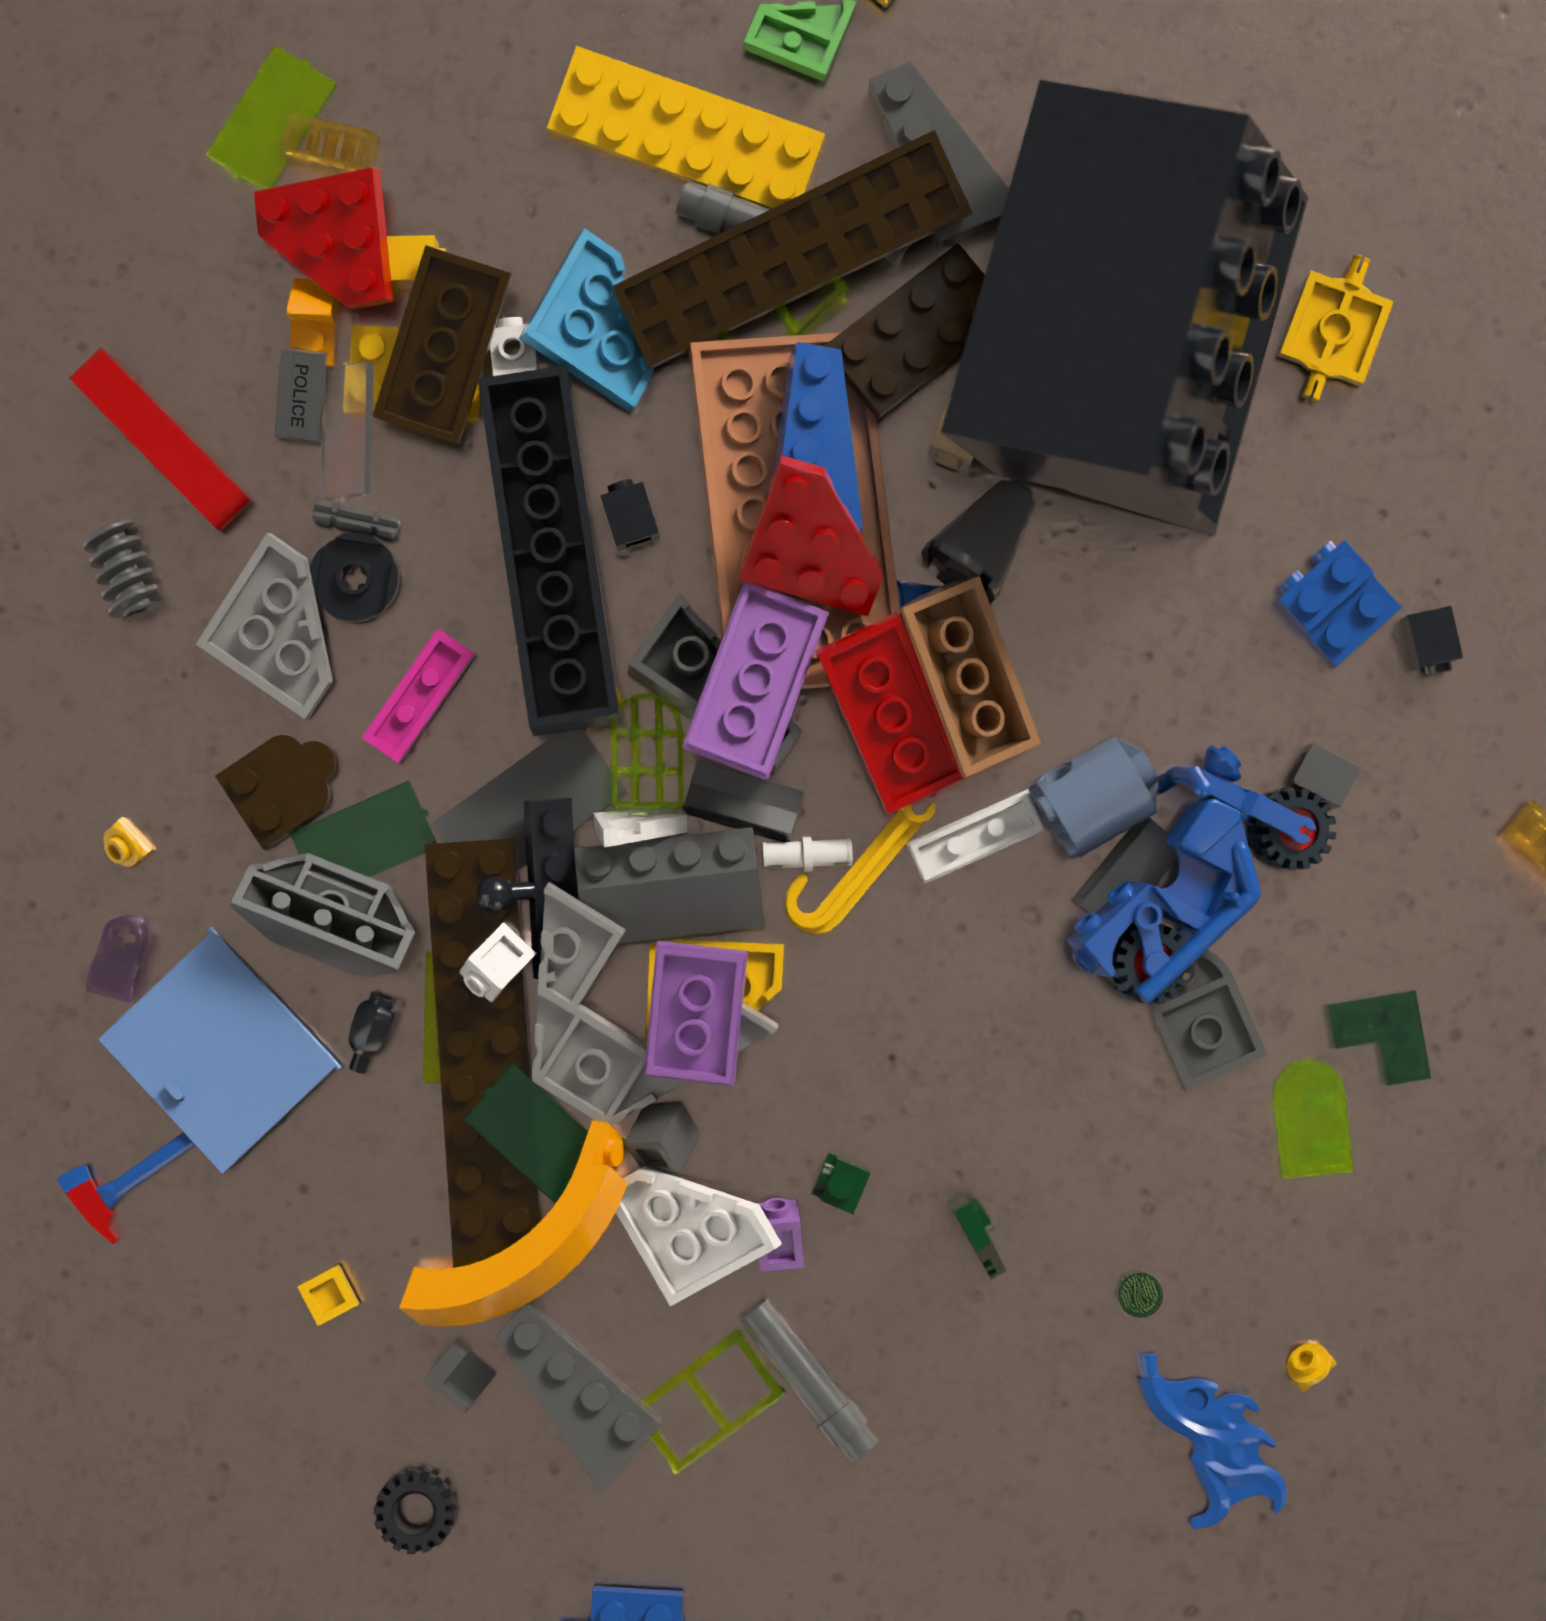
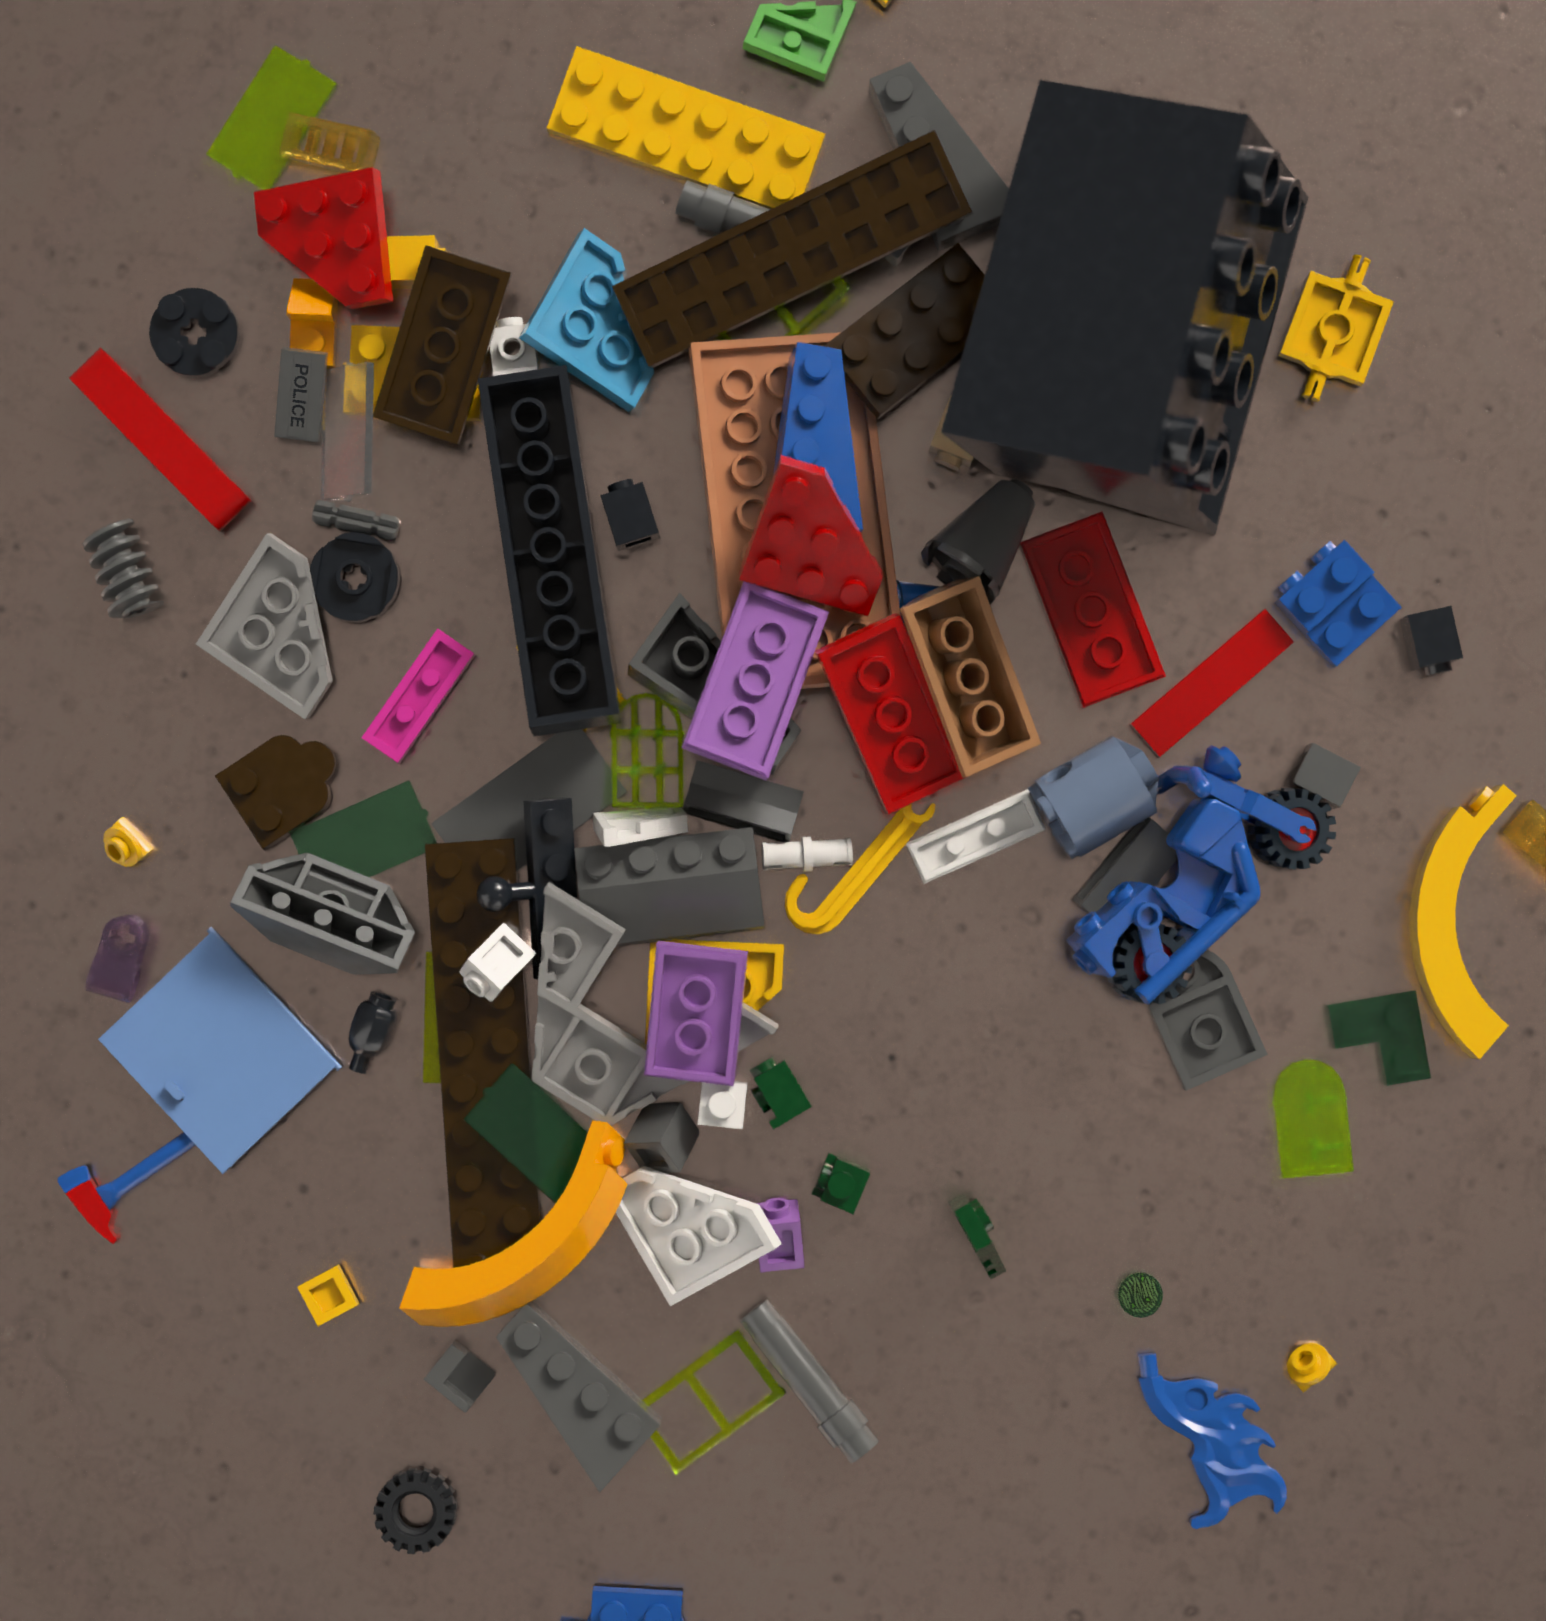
none -> black plate [149,288,240,378]
none -> white brick [698,1081,748,1129]
none -> dark green brick [749,1057,812,1130]
none -> red tile [1019,511,1166,709]
none -> red tile [1129,609,1294,758]
none -> yellow arch [1409,784,1517,1059]

